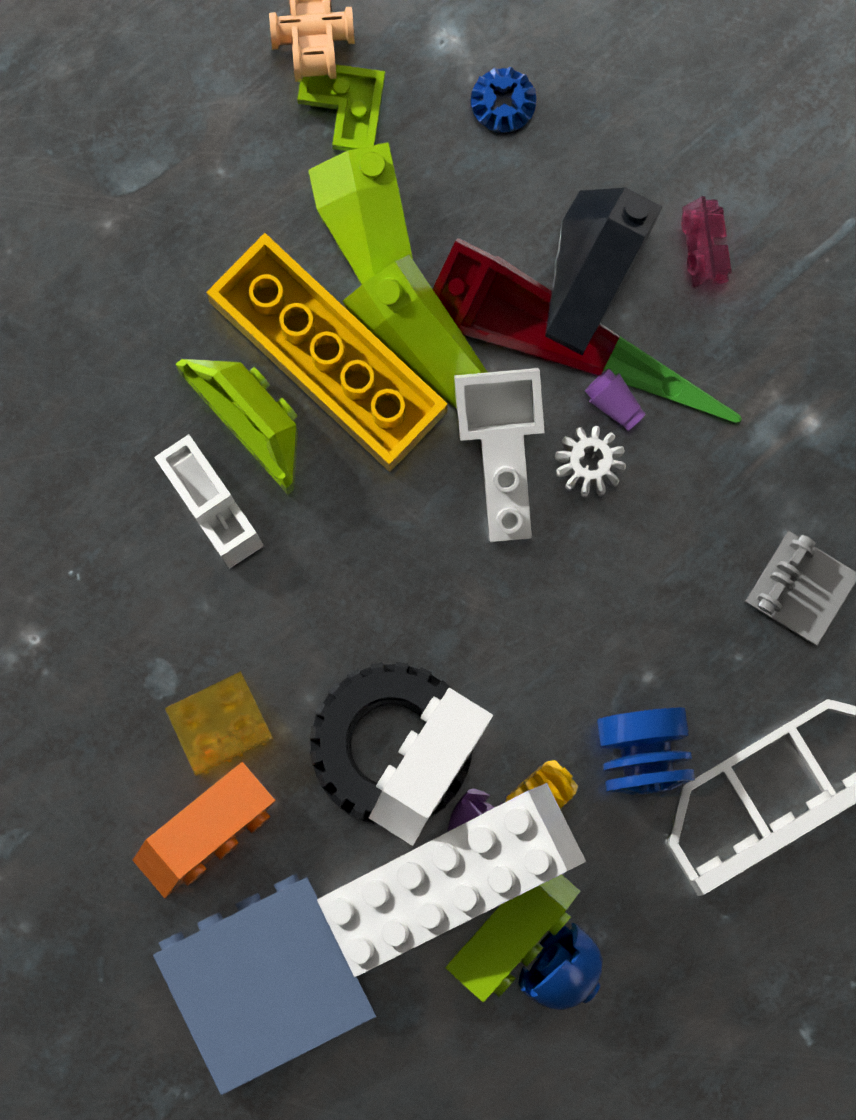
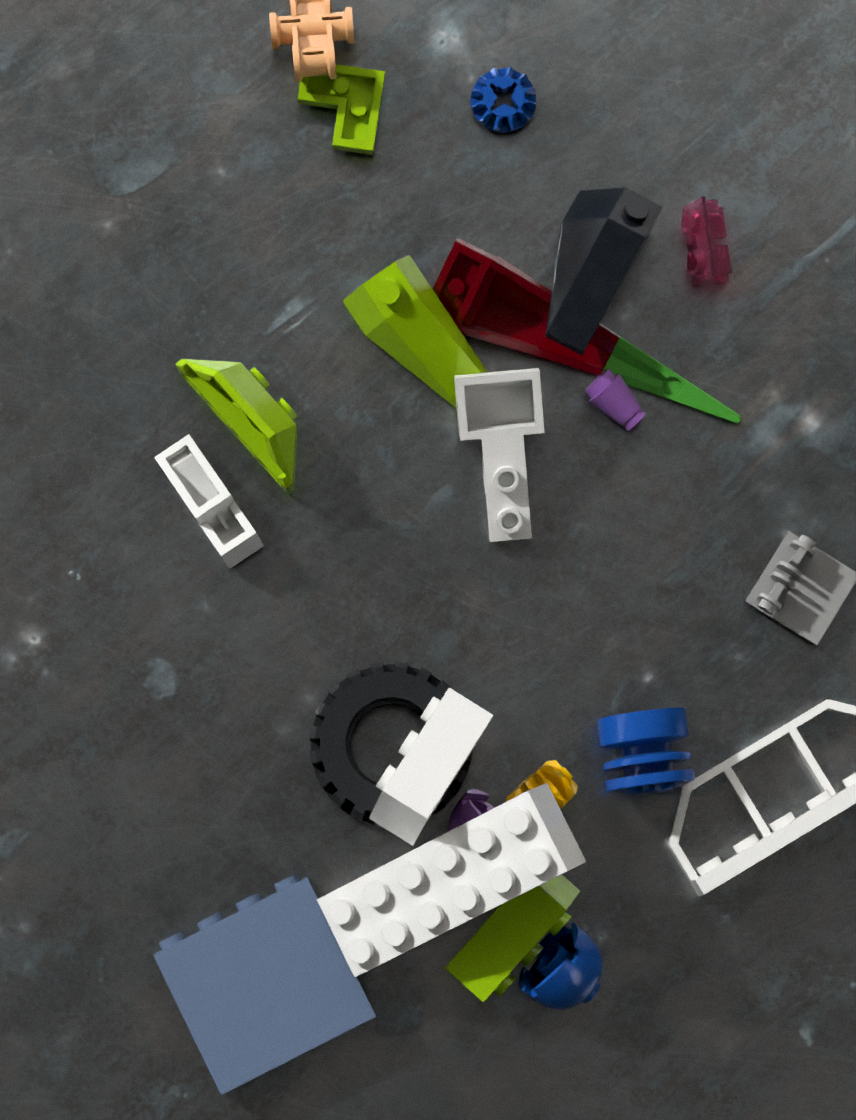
orange wedge [133,762,276,899] -> none
clear yellow hinge [165,671,273,776] -> none
yellow brick [206,233,448,472] -> none
lime wedge [308,142,413,285] -> none
white gear [555,426,626,498] -> none

